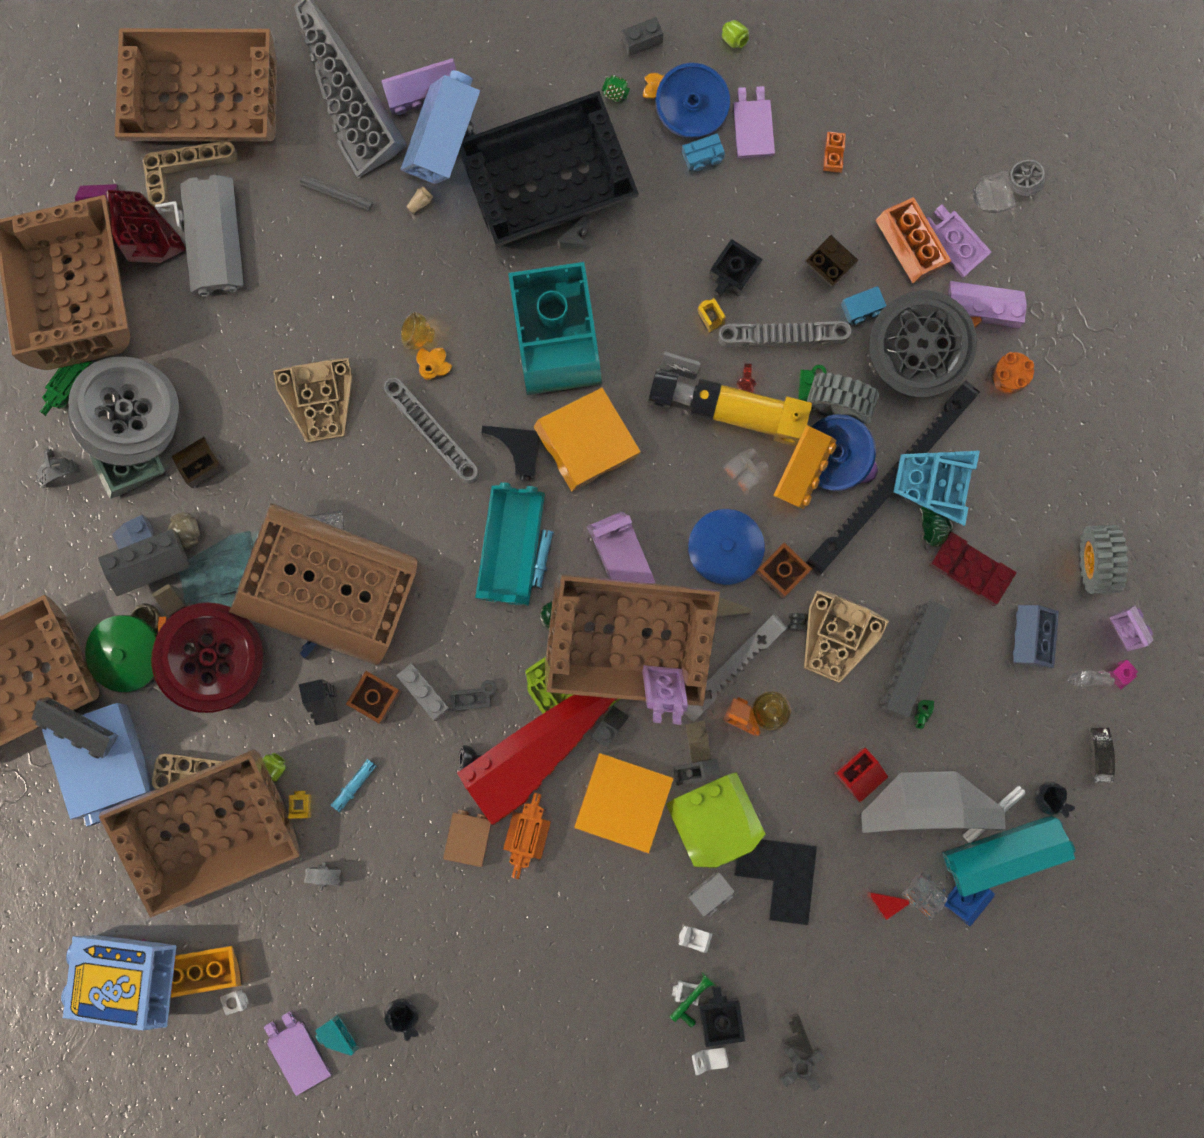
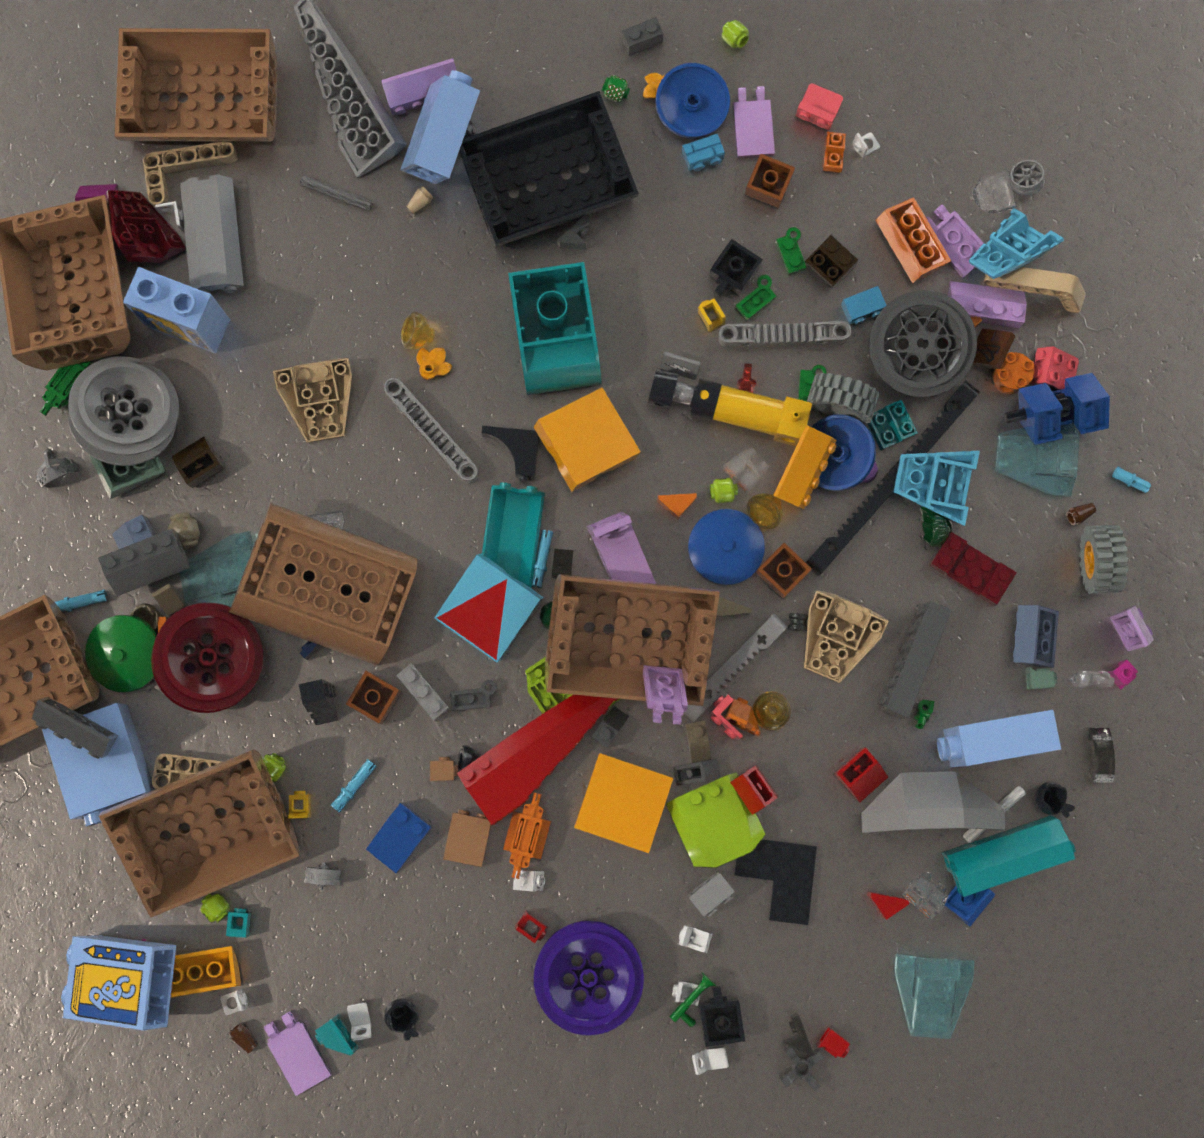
none -> medium azure pin [55,589,108,612]
none -> light blue brick [123,267,230,353]
none -> lime head [200,893,230,923]
none -> teal brick [226,908,251,938]
none -> reddish brown cone [229,1023,257,1054]
none -> white bracket [347,1002,372,1041]
none -> blue slope [366,803,433,874]
none -> medium nougat brick [430,757,459,781]
none -> tile [434,553,544,662]
none -> white bracket [513,870,545,891]
none -> red window [515,911,547,943]
none -> dark purple wheel [534,921,644,1035]
none -> clear smoke slope [551,549,574,579]
none -> orange slope [658,493,697,520]
none -> lime head [710,478,738,503]
none -> coral bracket [710,695,743,740]
none -> red slope [730,764,779,815]
none -> green hinge [735,275,776,321]
none -> dark orange brick [745,154,795,208]
none -> clear yellow piece [747,493,783,529]
none -> green hinge [776,227,807,275]
none -> coral bracket [796,84,843,131]
none -> red window [816,1027,850,1058]
none -> white bracket [853,132,880,158]
none -> teal slope [868,399,918,451]
none -> clear light blue wedge [894,953,974,1039]
none -> light blue brick [937,710,1061,768]
none -> medium azure wedge [969,208,1064,279]
none -> reddish brown tile [972,328,1016,369]
none -> tan beam [984,267,1086,313]
none -> clear light blue wedge [995,423,1079,497]
none -> blue piece [1004,373,1110,445]
none -> sand green window [1025,667,1057,690]
none -> coral bracket [1029,346,1079,390]
none -> reddish brown cone [1066,502,1097,525]
none -> medium azure axle [1112,466,1151,493]

